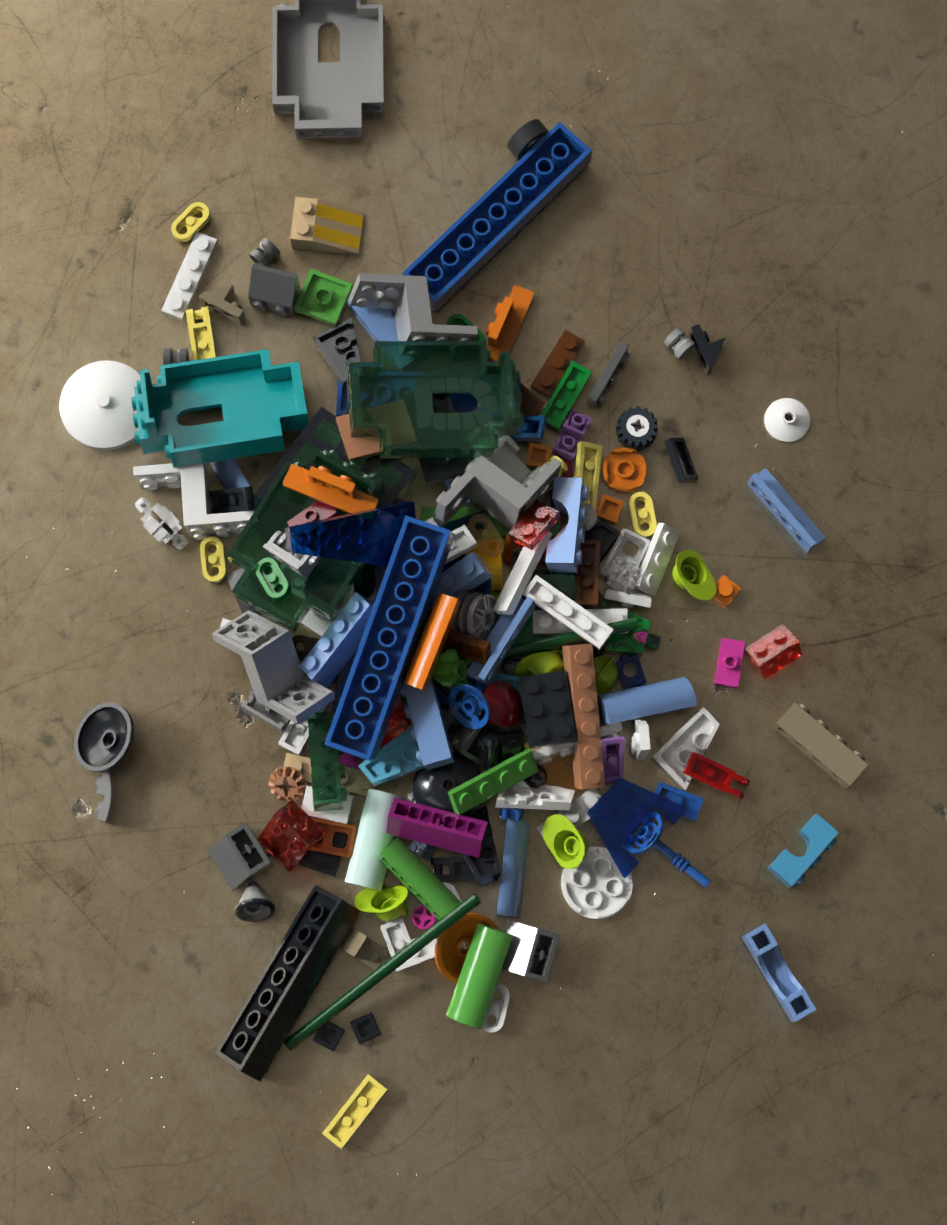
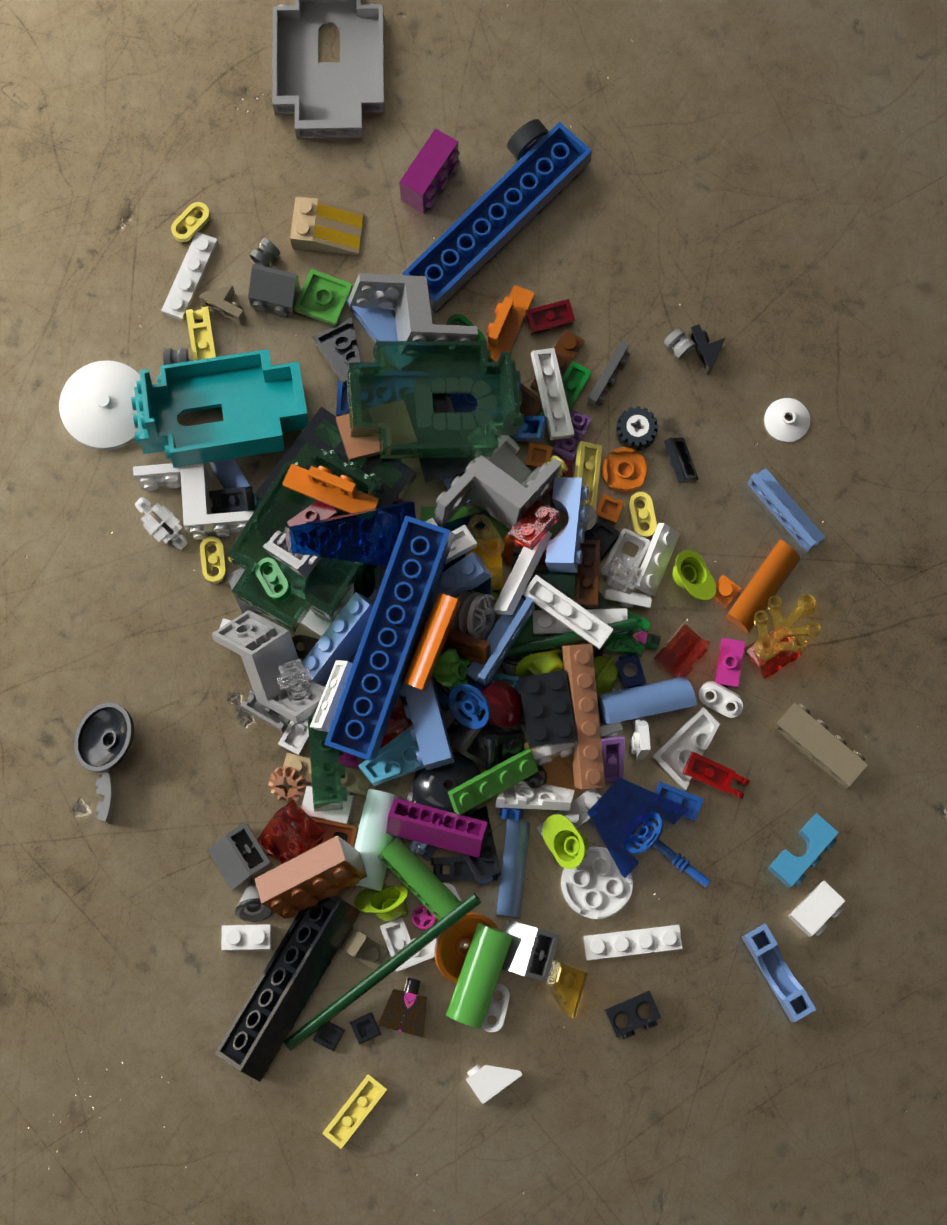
none -> white brick [222,924,273,952]
none -> brick [255,835,367,919]
none -> clear brick [276,659,312,701]
none -> white plate [310,660,353,732]
none -> dark brown torso [378,977,427,1037]
none -> magenta brick [399,128,460,213]
none -> white slope [466,1064,522,1104]
none -> dark red plate [525,299,575,333]
none -> white plate [531,348,574,440]
none -> clear yellow wing [546,961,588,1018]
none -> white plate [583,925,683,961]
none -> black brick [604,990,661,1040]
none -> clear red bracket [654,624,710,678]
none -> white plate [699,681,744,718]
none -> orange brick [725,539,800,634]
none -> clear yellow plant [753,594,821,660]
none -> white brick [788,881,845,937]

